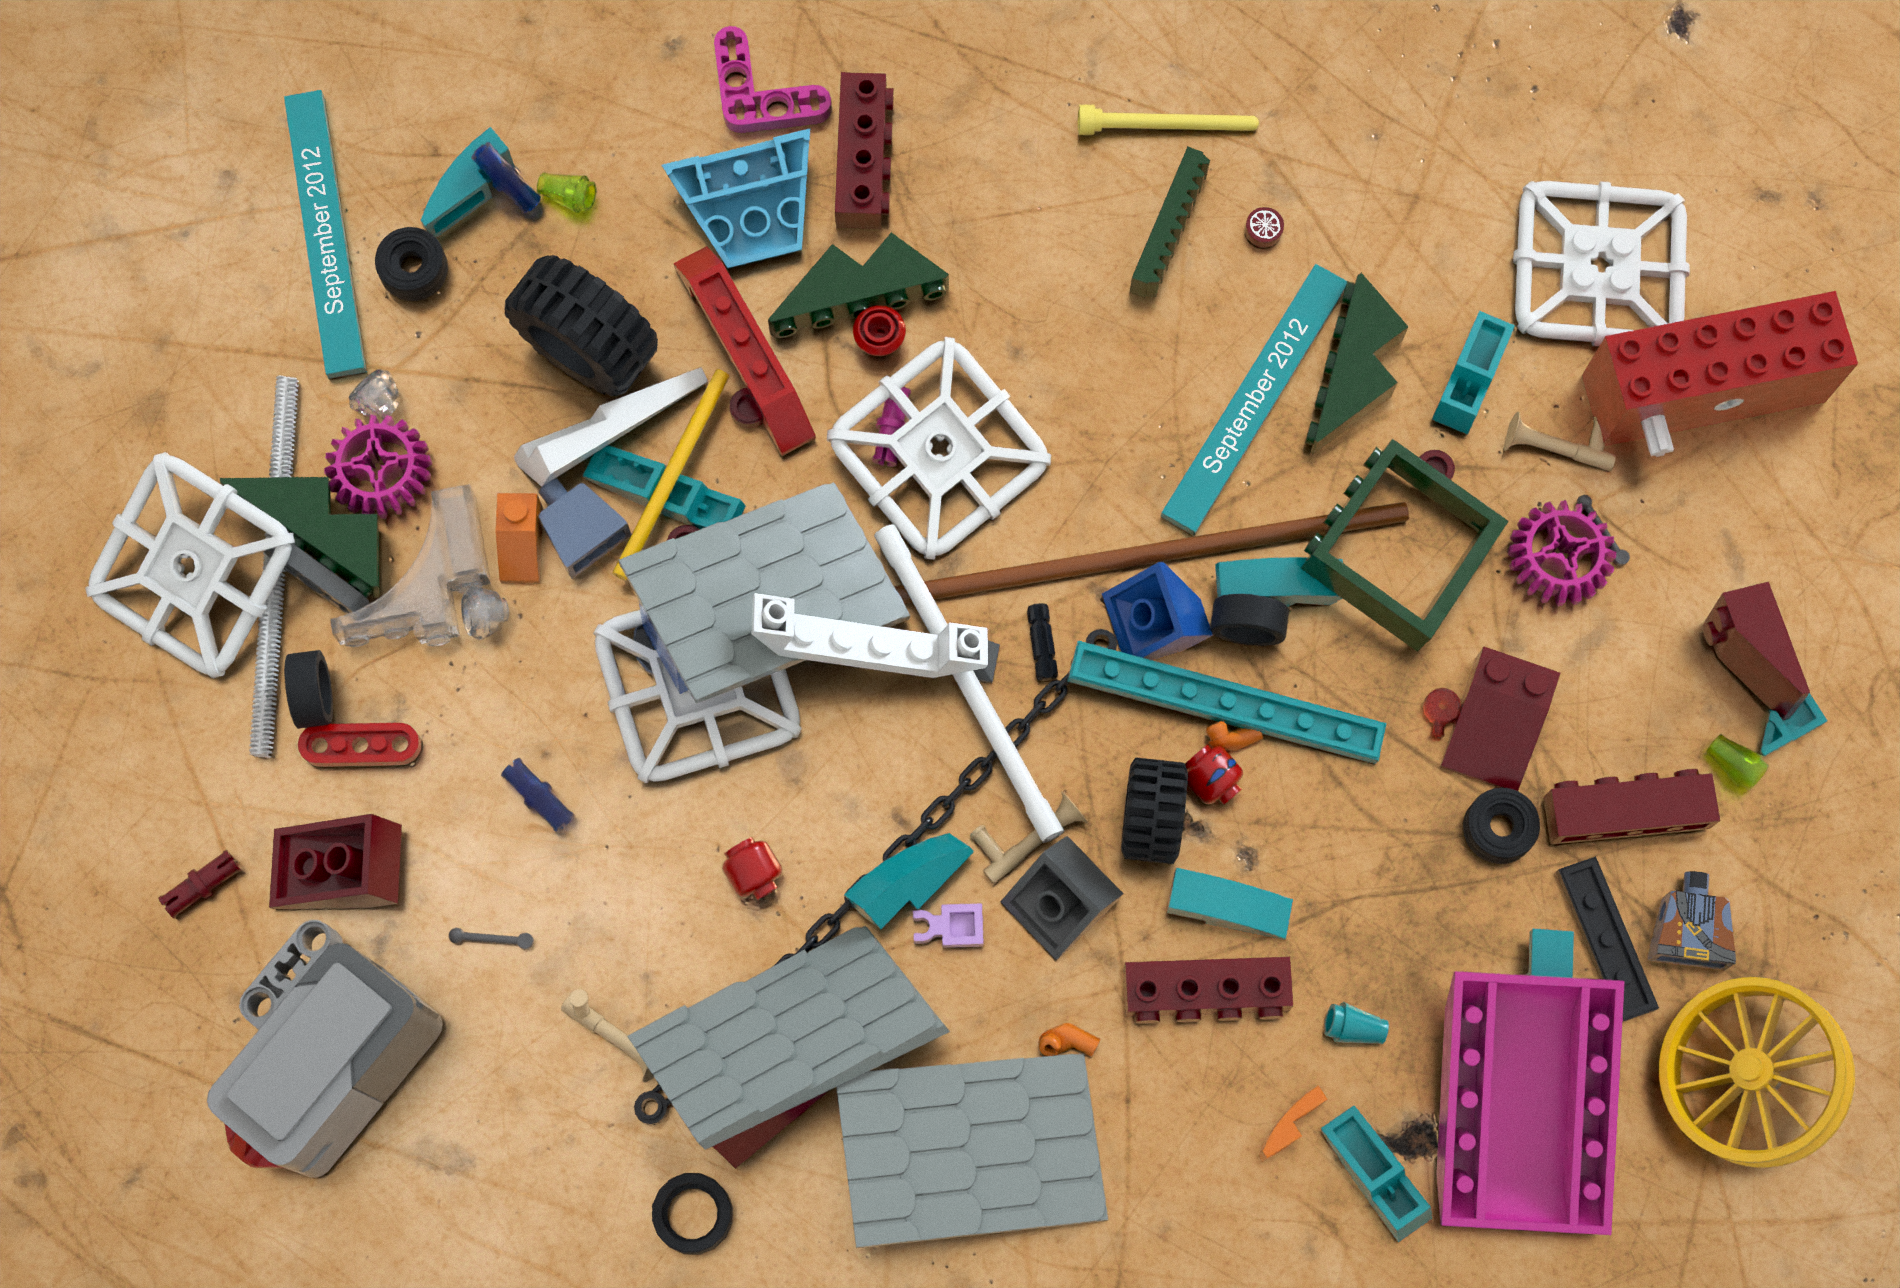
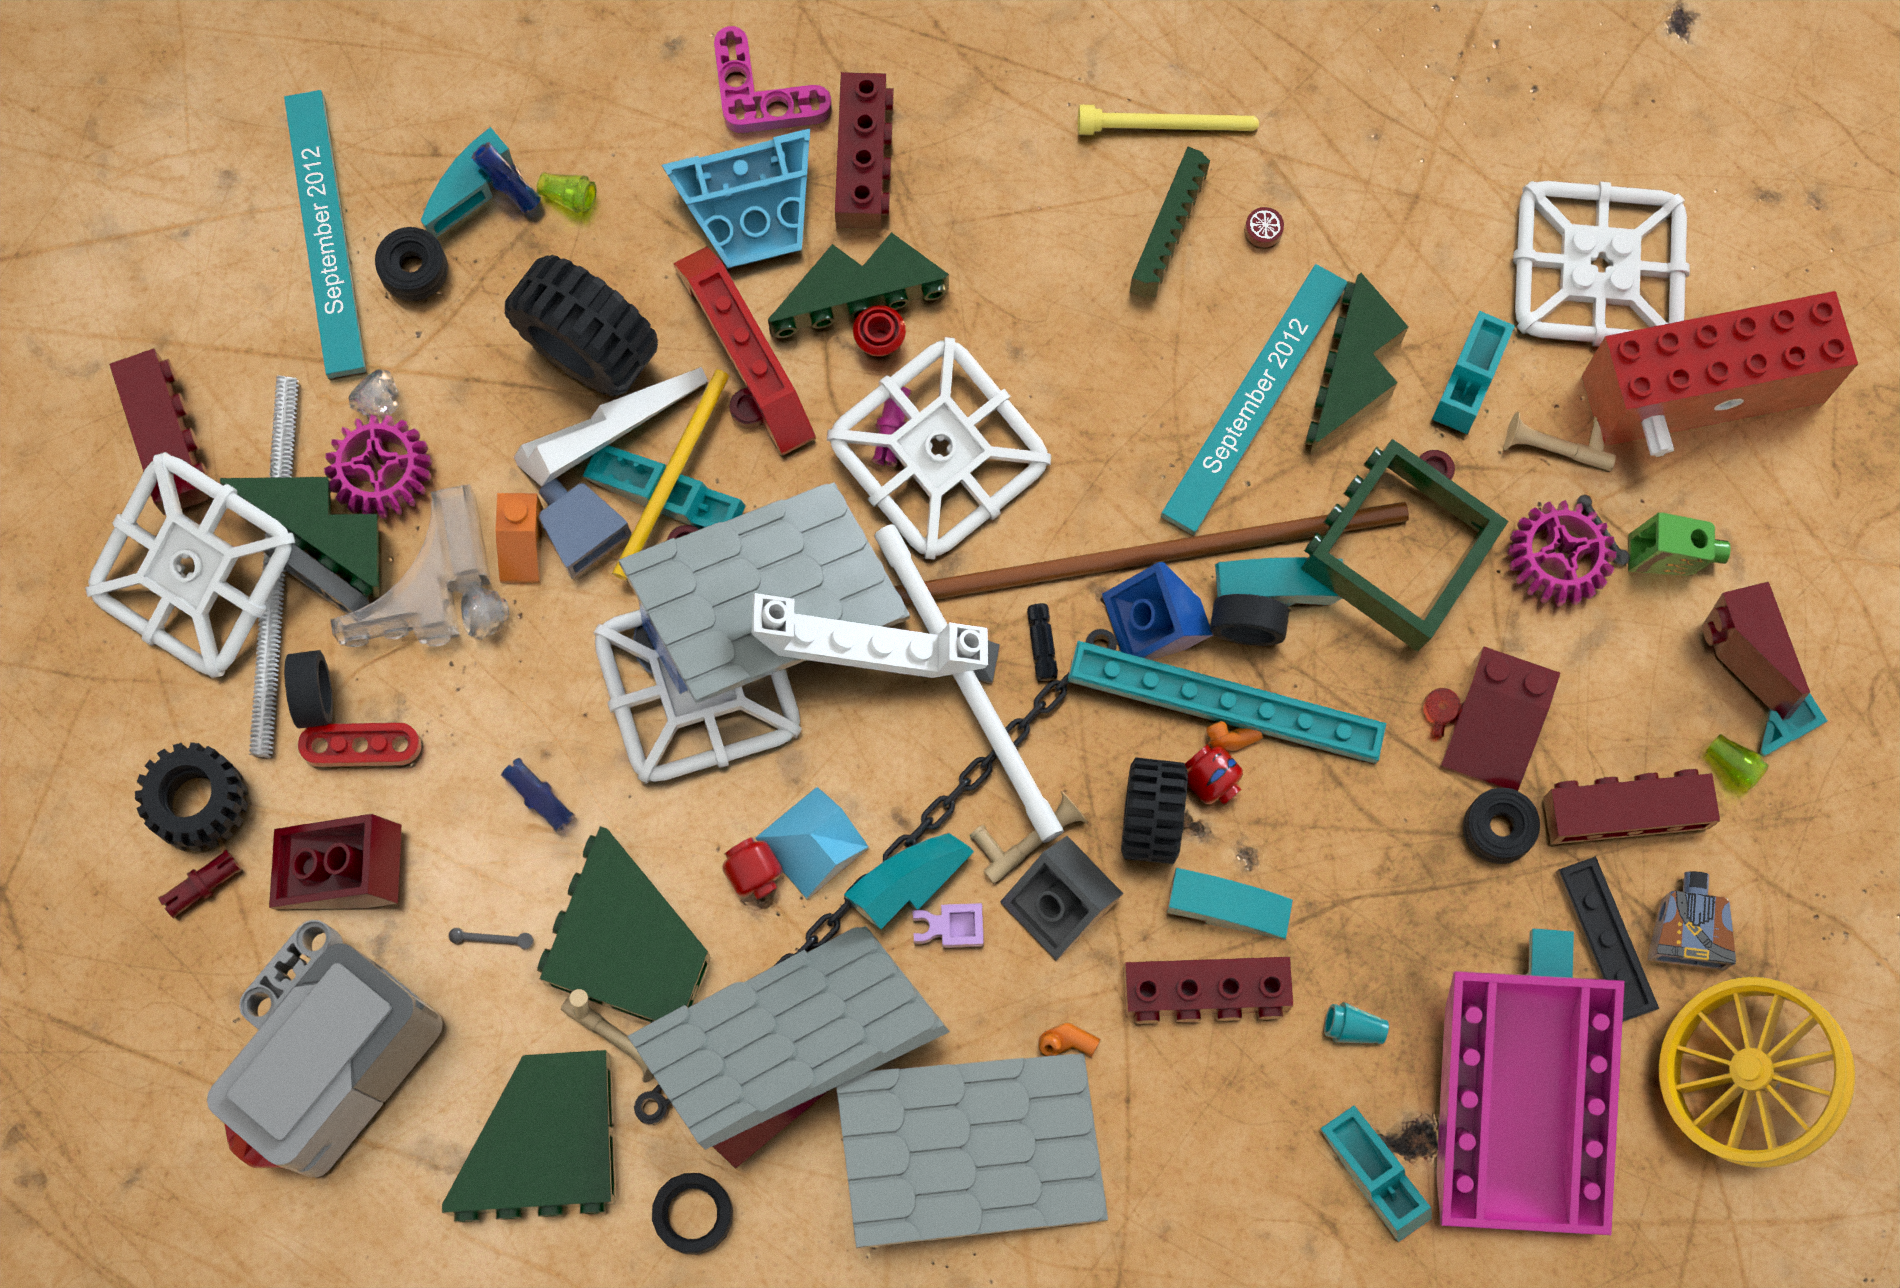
orange slope [1259,1085,1328,1162] -> none
none -> dark red brick [109,348,209,515]
none -> black tyre [135,742,248,852]
none -> dark green slope [442,1050,616,1223]
none -> dark green slope [537,826,711,1023]
none -> medium azure slope [755,787,869,899]
none -> bright green torso [1628,512,1731,576]

